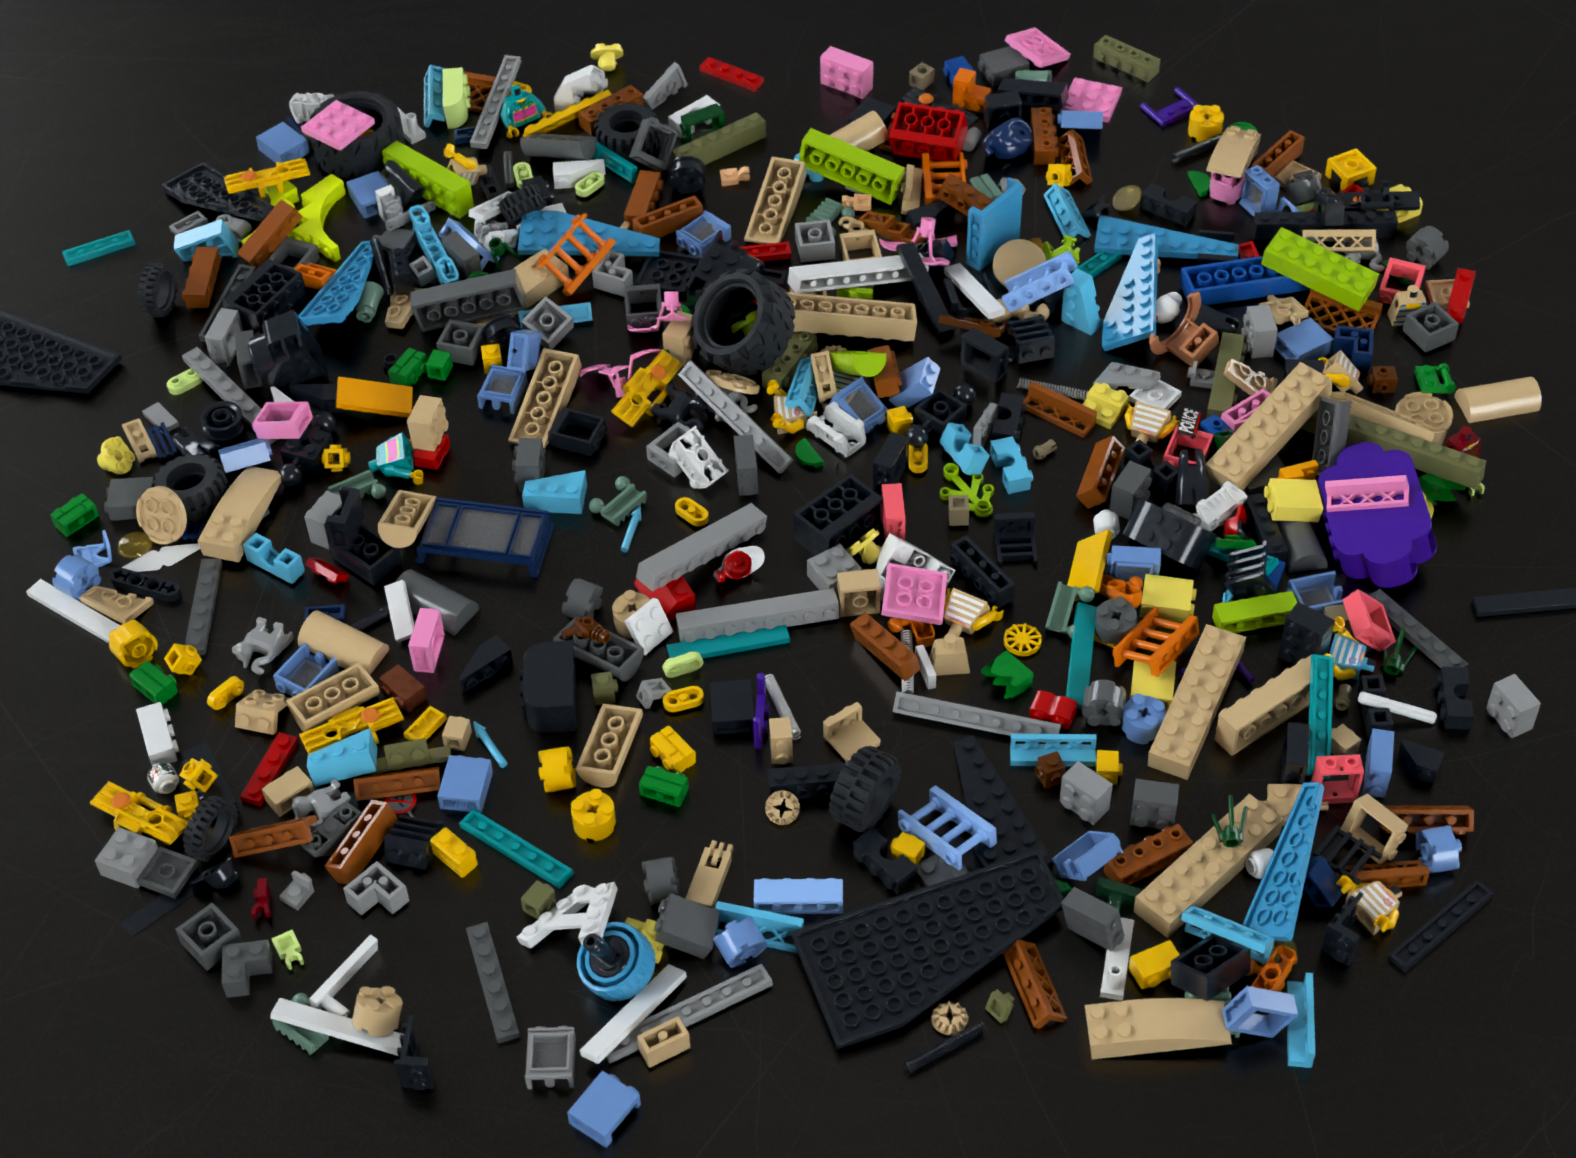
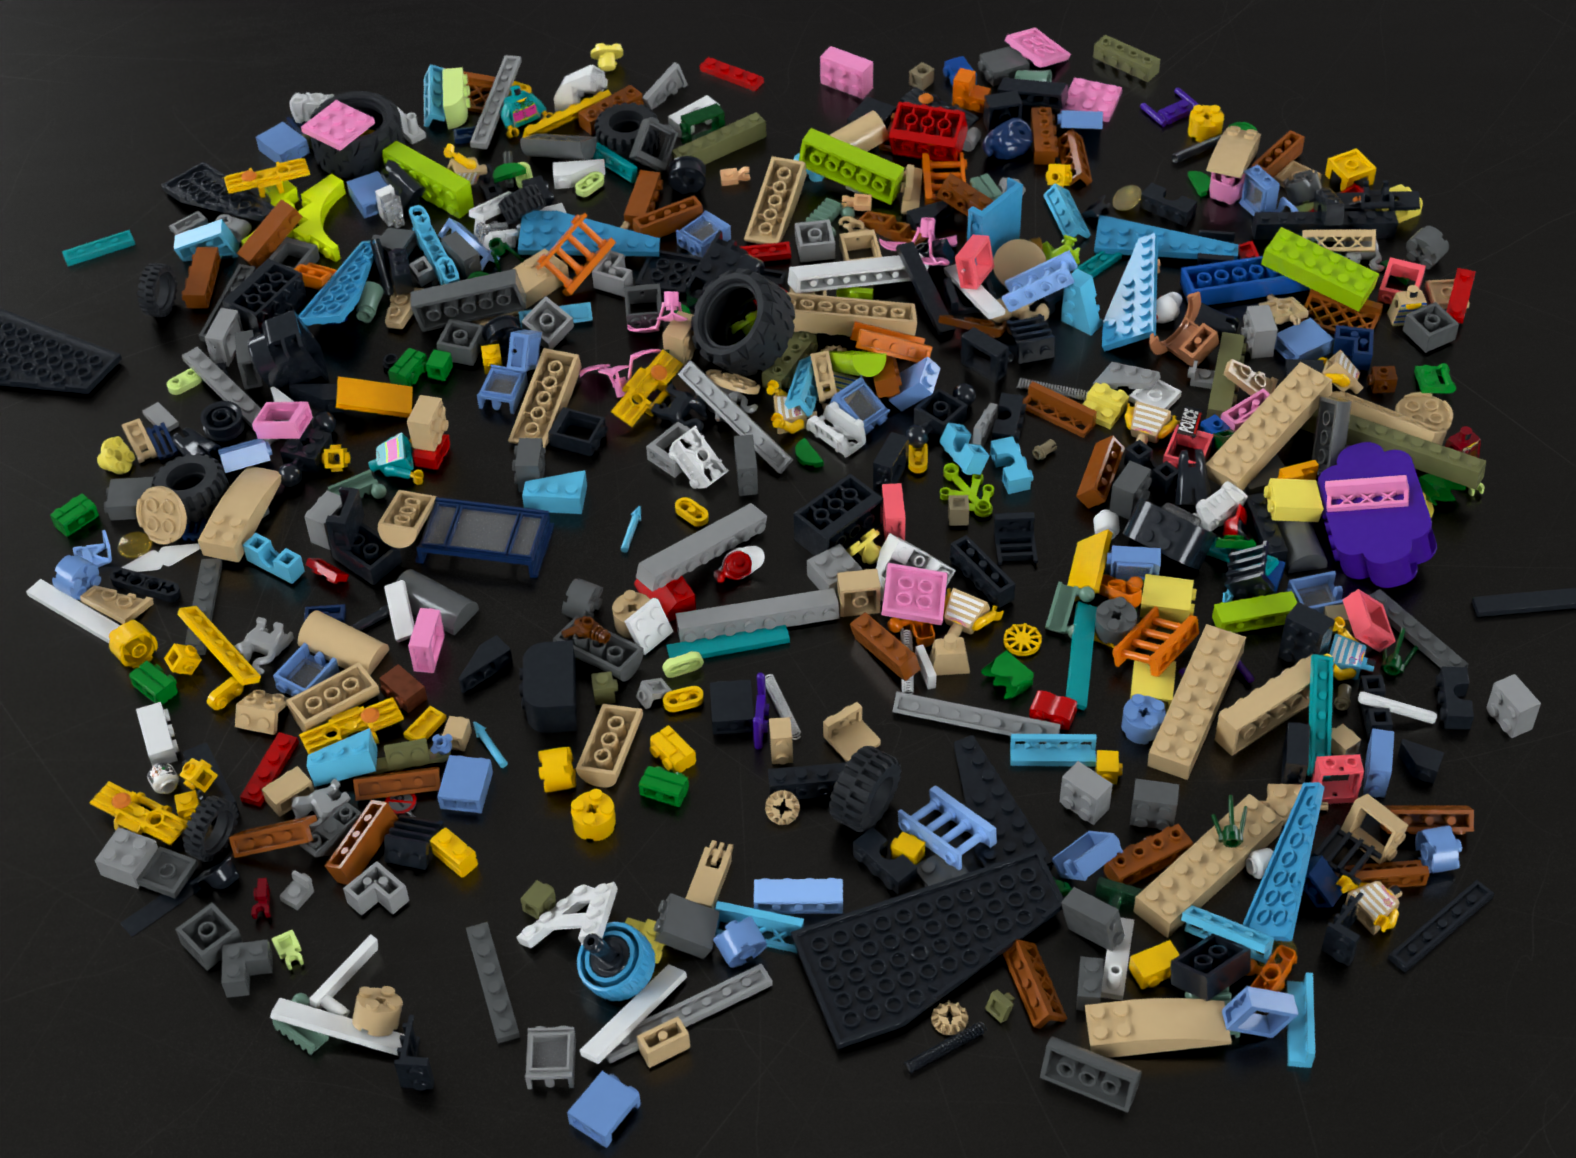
light grey piece [385,201,436,231] -> none
teal tile [459,809,574,889] -> none
sand green gear [589,476,647,526] -> none
dark grey brick [642,856,681,905] -> none
yellow brick [887,406,913,436] -> none
reddish brown brick [1035,751,1066,788] -> none
dark grey brick [1082,680,1126,726] -> none
tan brick [1454,377,1542,423] -> none
none -> yellow plate [177,606,261,685]
none -> medium blue plate [431,734,453,755]
none -> green tile [493,163,526,183]
none -> orange fence [850,321,933,363]
none -> coral window [955,235,995,290]
none -> dark grey brick [1040,1036,1142,1113]
none -> dark grey brick [1076,956,1103,1011]

